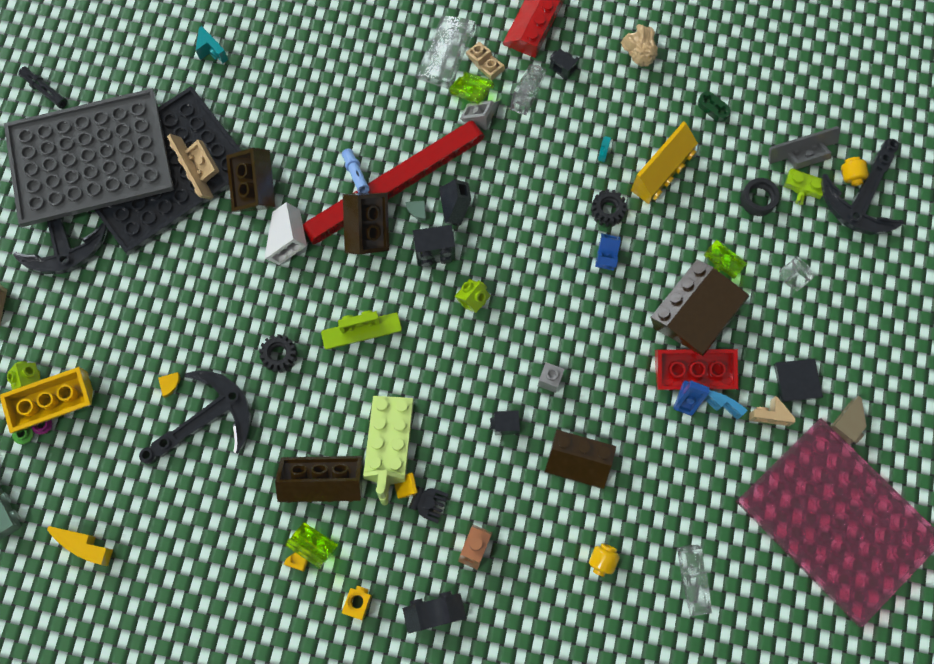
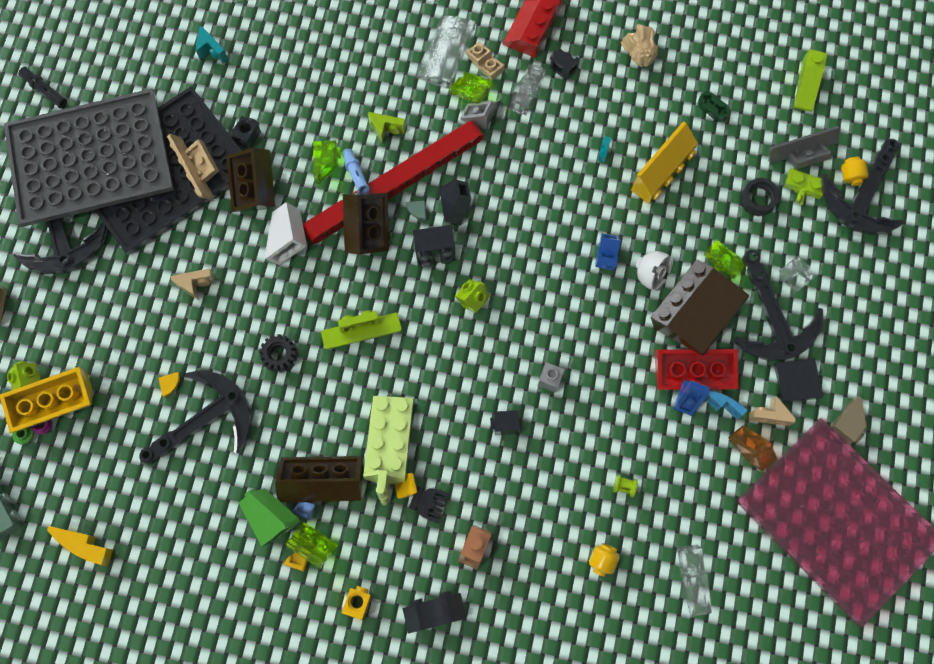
dark brown slope [544,429,617,489] -> none
black tyre [591,189,627,227] -> none
none -> tan slope [171,268,215,300]
none -> black brick [230,116,261,149]
none -> bright green slope [239,488,300,547]
none -> medium blue tile [292,502,315,520]
none -> clear neon green slope [313,140,342,184]
none -> lime slope [368,112,406,143]
none -> lime bush [613,474,638,497]
none -> white cylinder [636,251,673,291]
none -> clear orange slope [728,425,777,471]
none -> black piece [734,250,823,361]
none -> lime slope [793,49,827,112]

